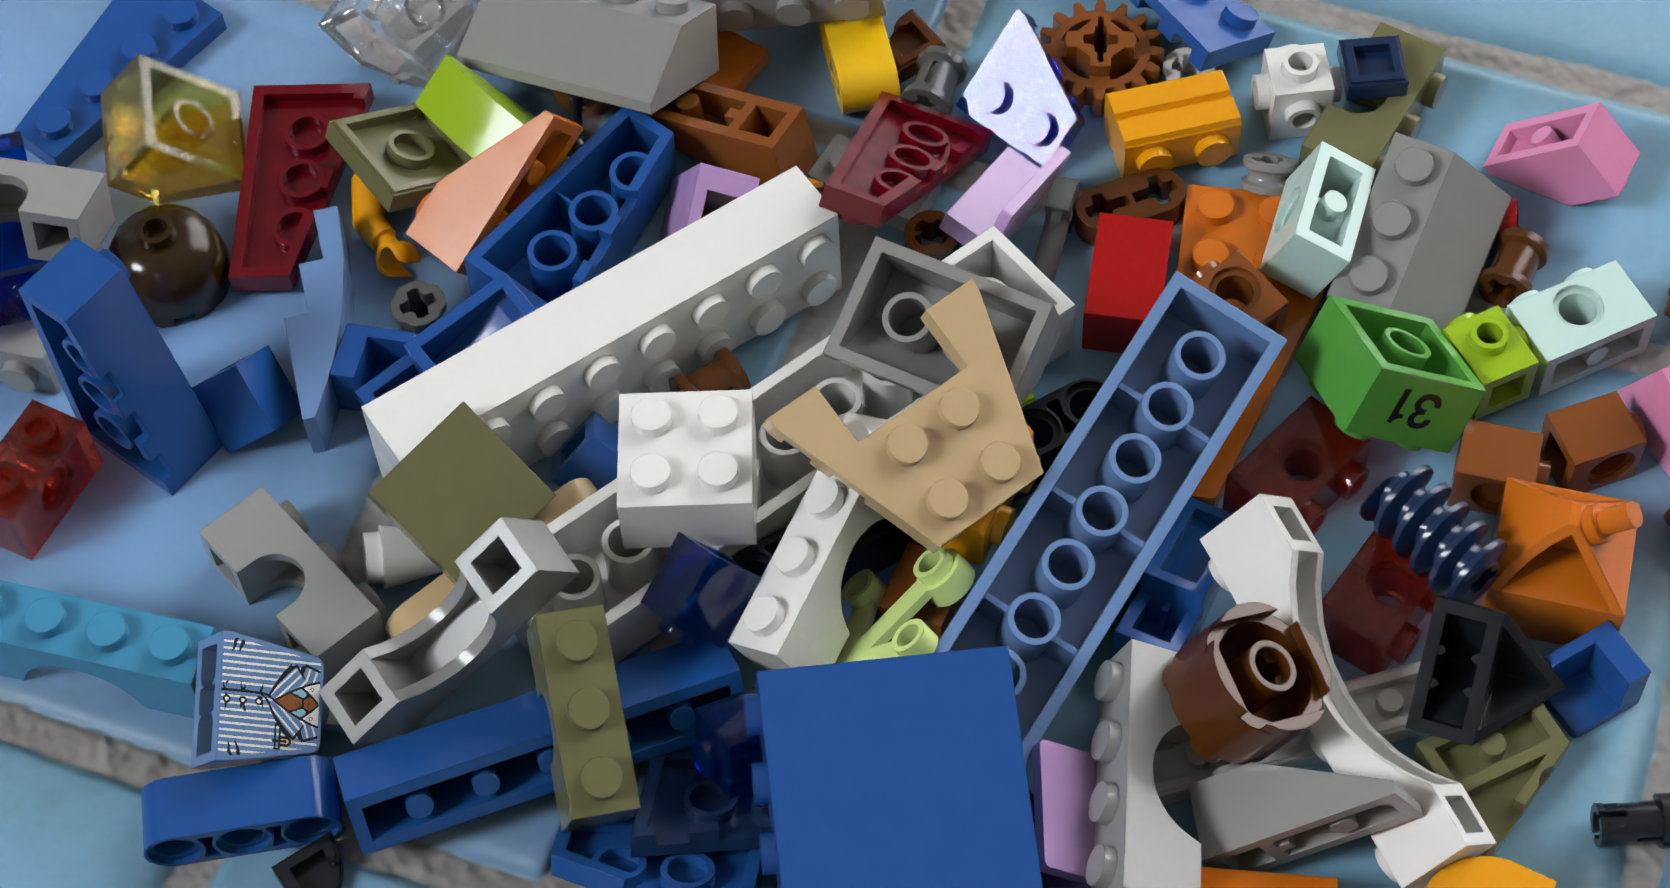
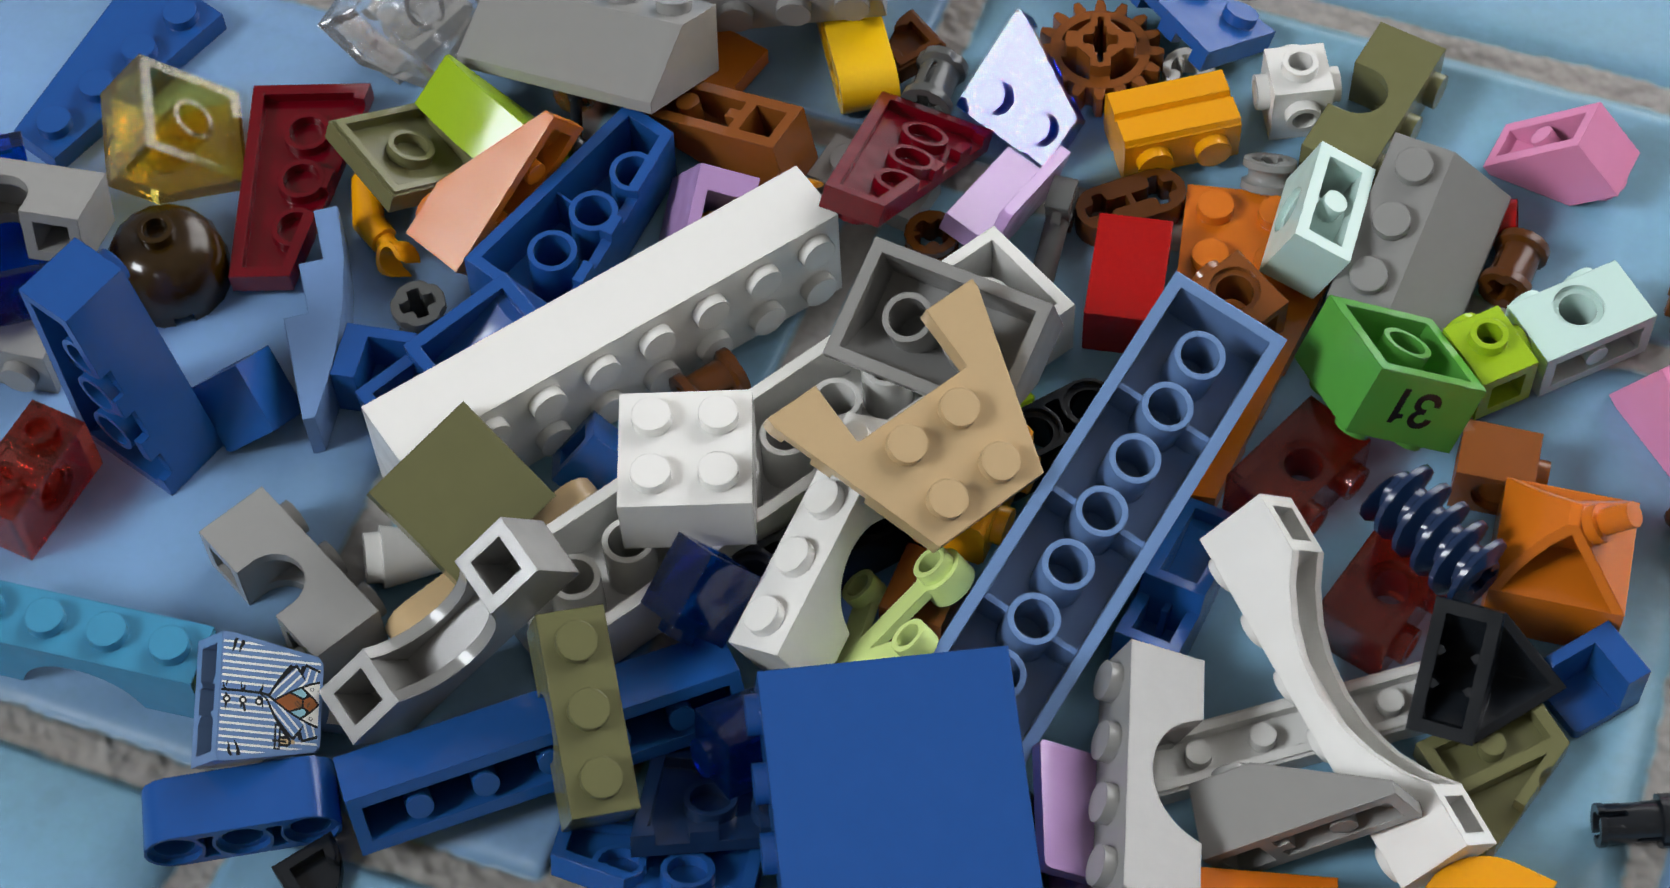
reddish brown brick [1162,602,1331,764] -> none
dark blue tile [1337,35,1409,100] -> none
dark orange brick [1540,391,1647,492] -> none

